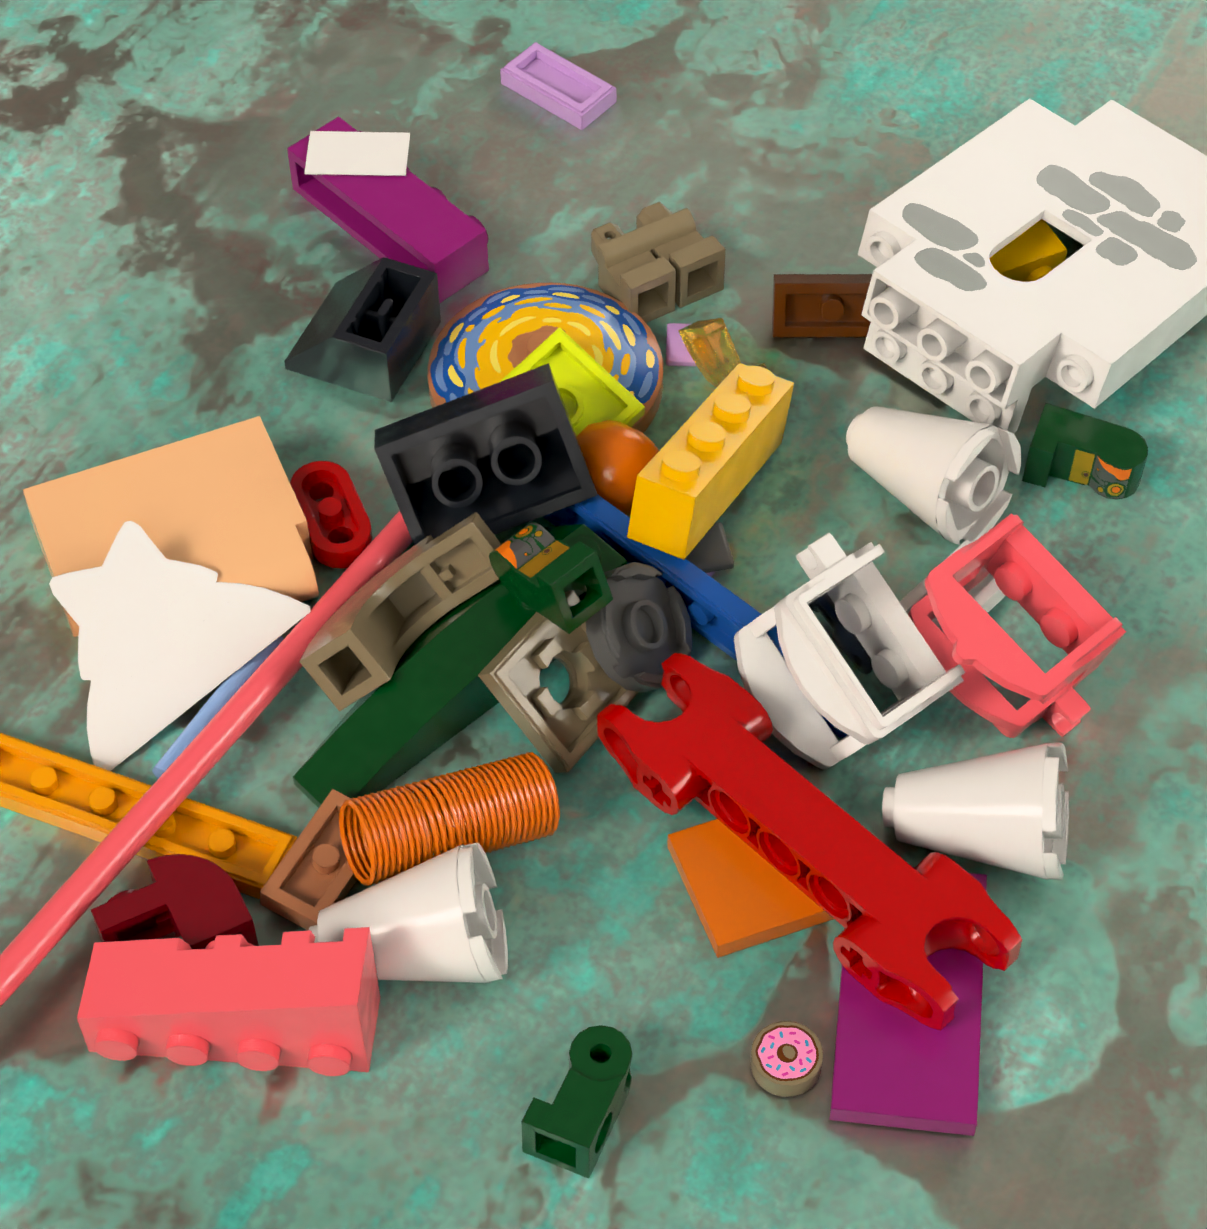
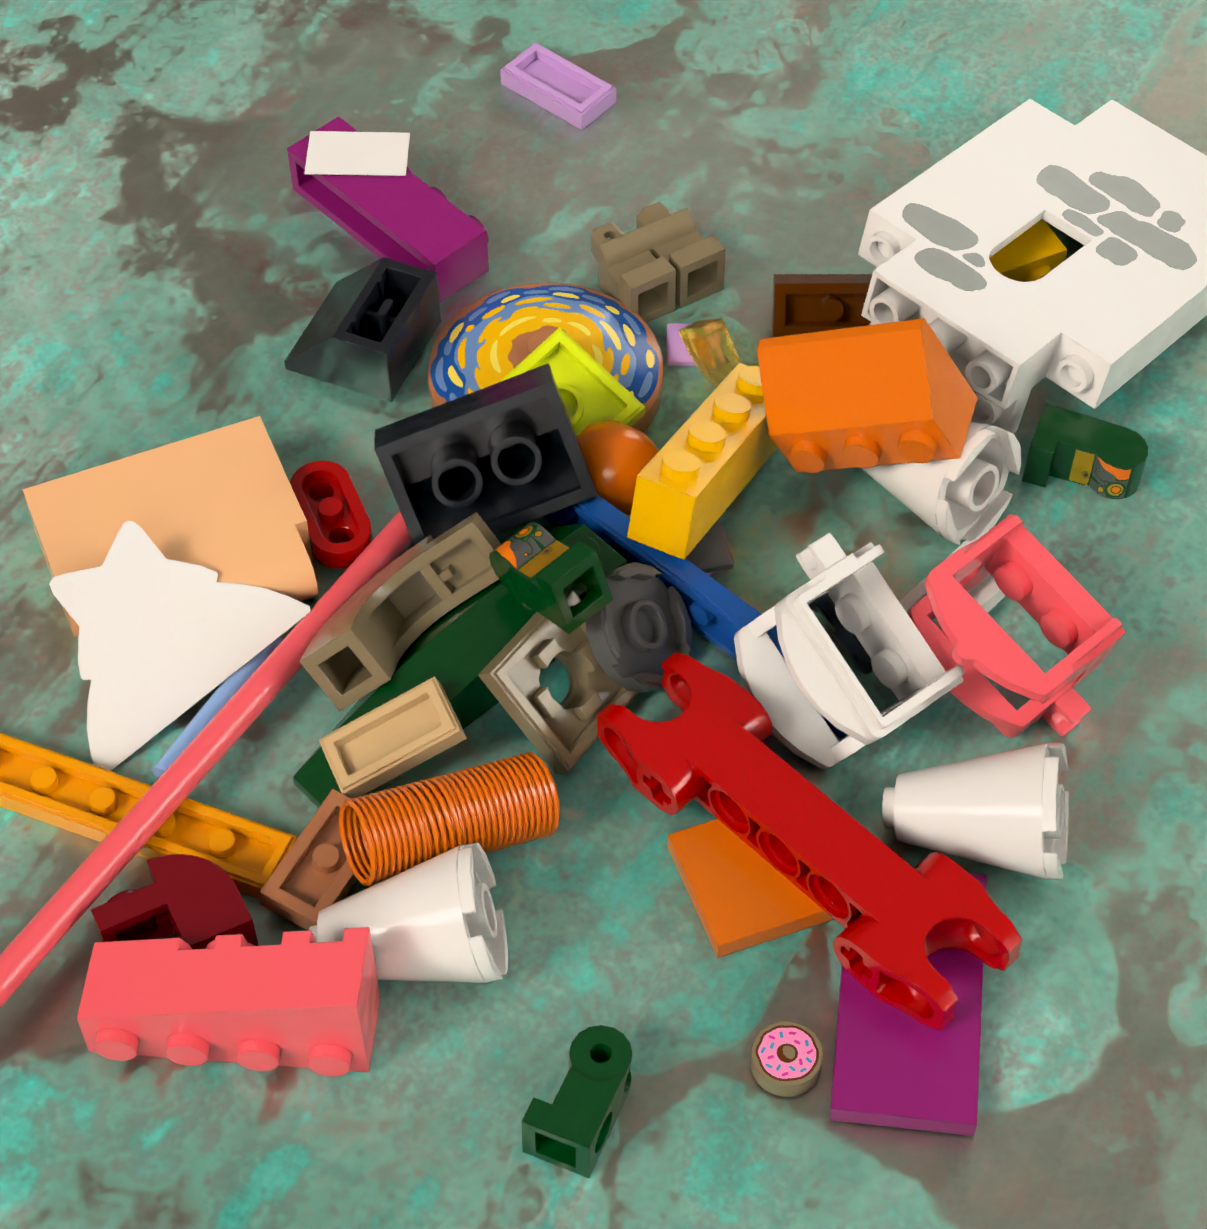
none -> tan tile [318,676,467,798]
none -> orange slope [757,318,978,473]

